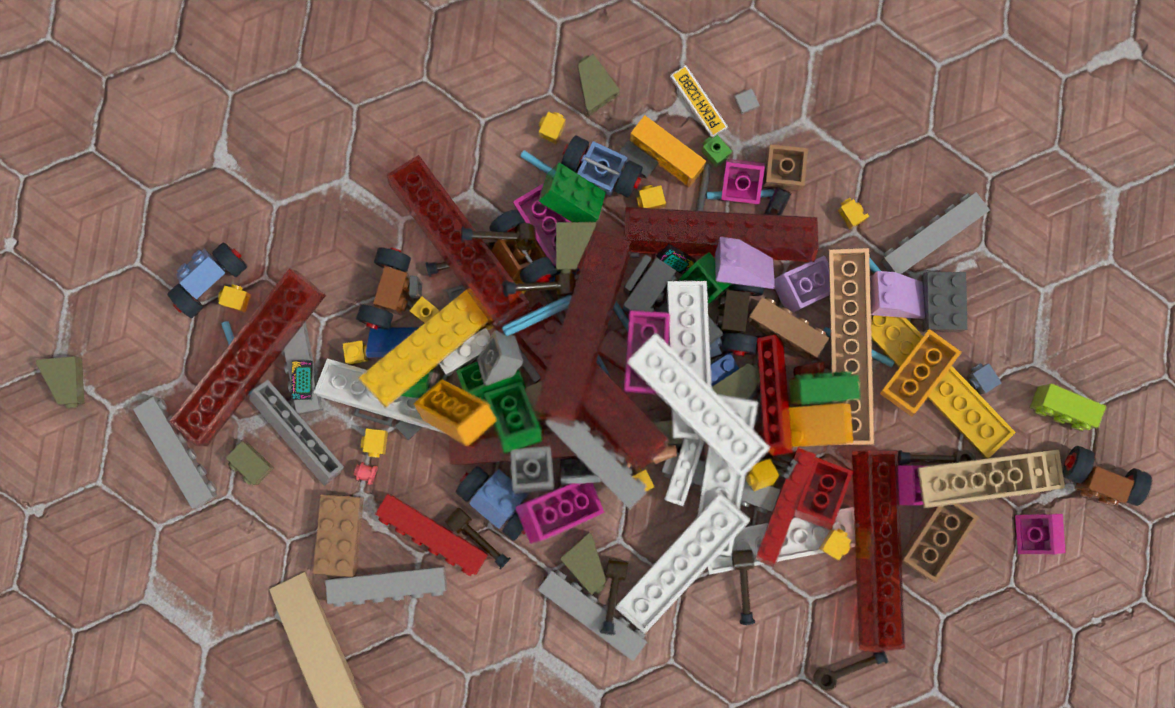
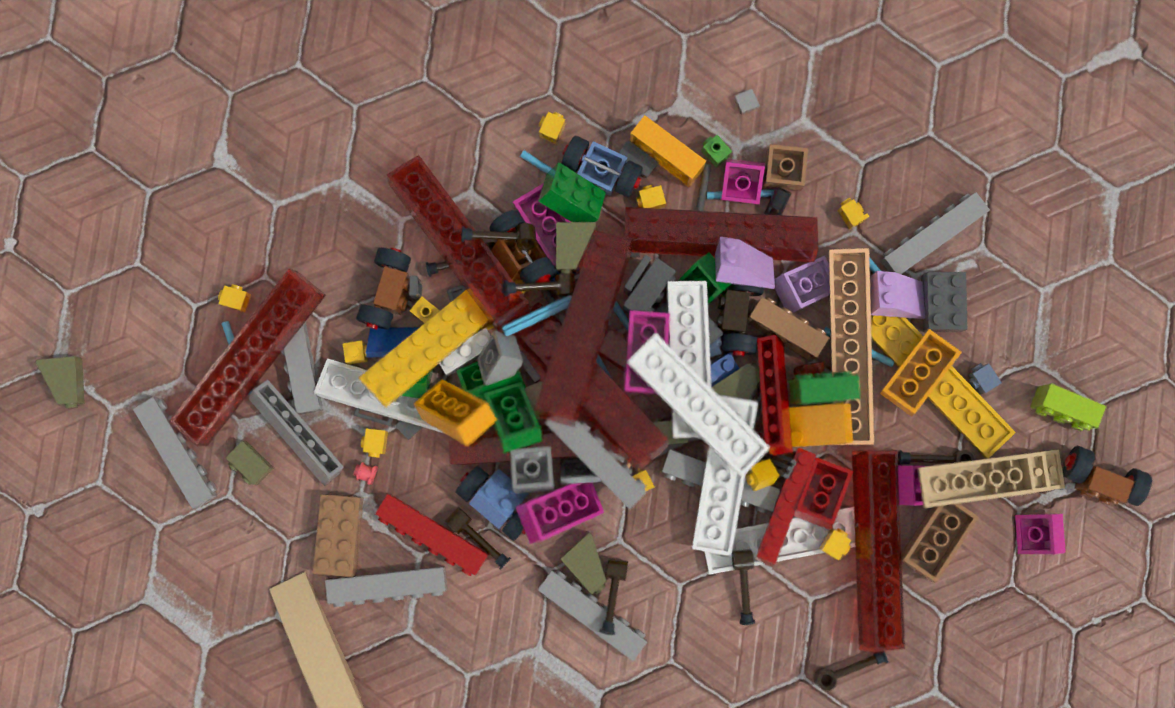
brick [167,242,247,318] -> none
tile [291,361,313,400] -> none
olive slope [578,54,620,116] -> none
white plate [615,493,750,634] -> none
nougat cone [648,445,677,464] -> none
tile [656,244,696,275] -> none
white tile [664,438,704,506] -> none
tile [670,66,728,138] -> none

